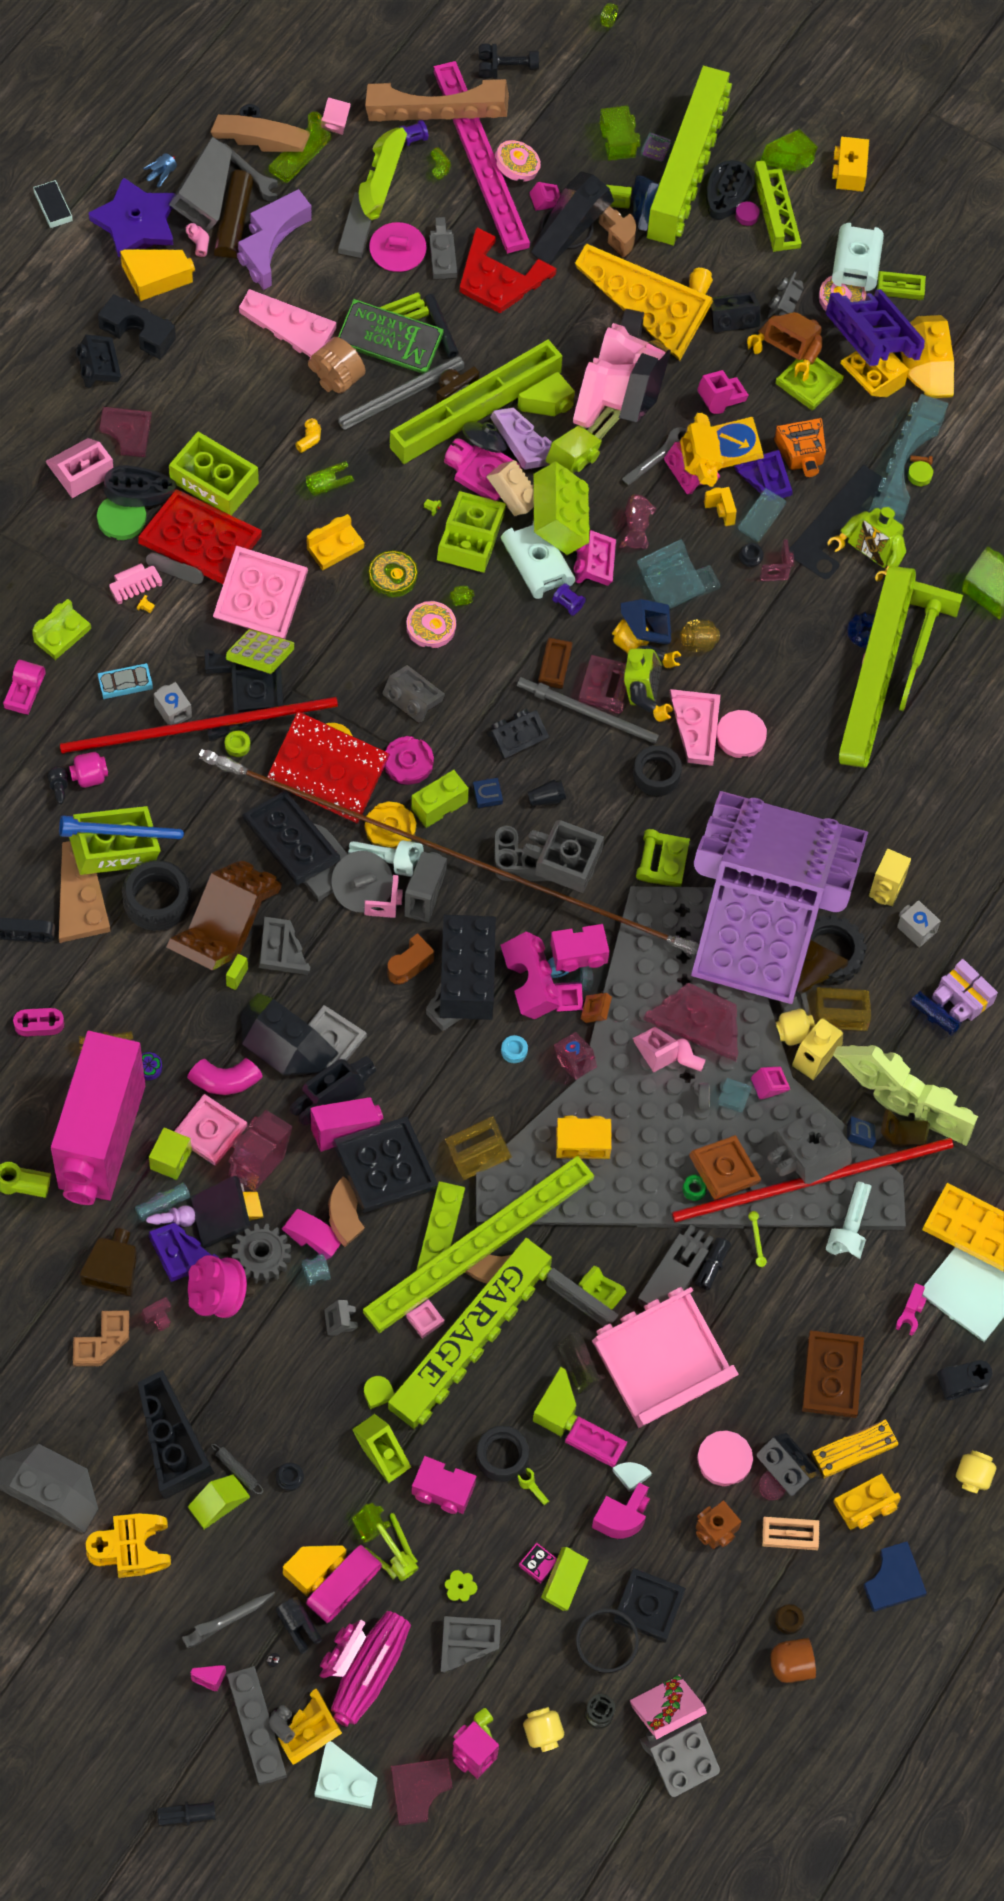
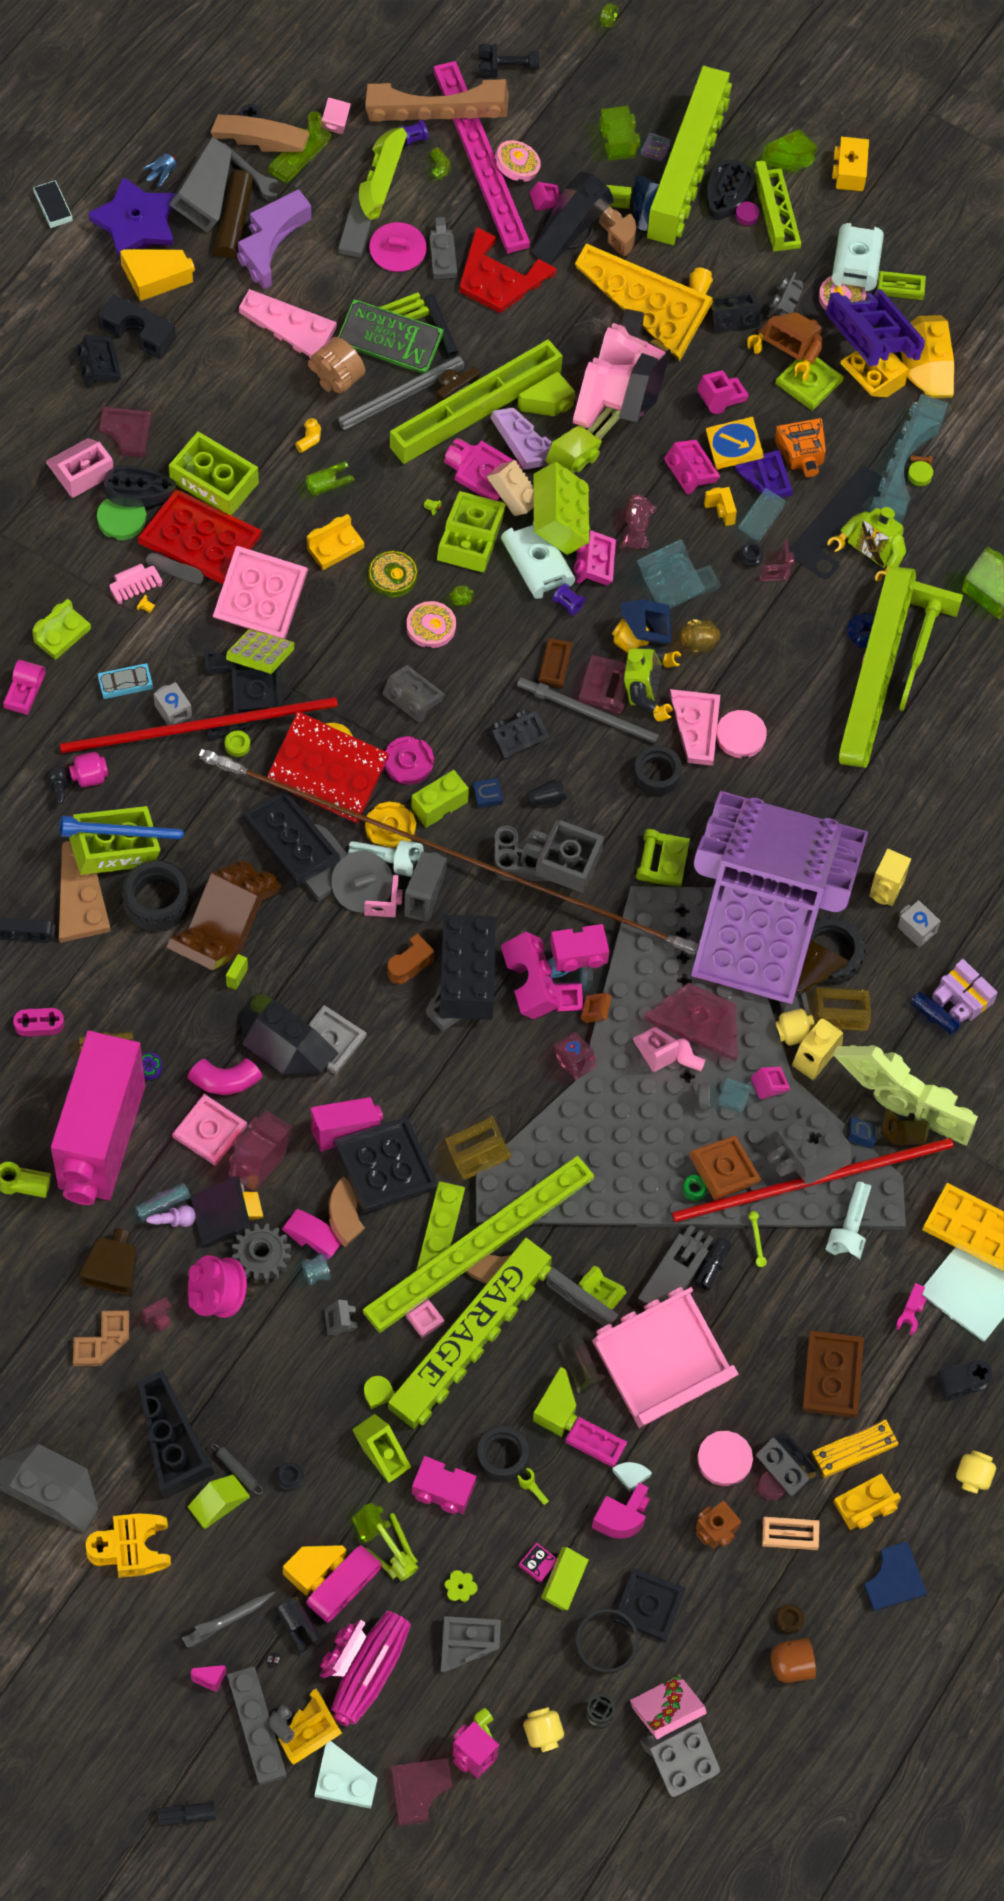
lime piece [149,1128,192,1180] -> none
dark purple wing [149,1223,218,1282] -> none
bright pink arm [186,223,209,257] -> none
dark grey wing [259,917,310,975] -> none
black hinge [290,1056,376,1126] -> none
black dish [462,422,508,453] -> none
medium azure tile [501,1035,528,1063] -> none
yellow brick [556,1115,611,1159] -> none
dark grey piece [622,427,687,486] -> none
yellow hinge [680,413,723,487] -> none

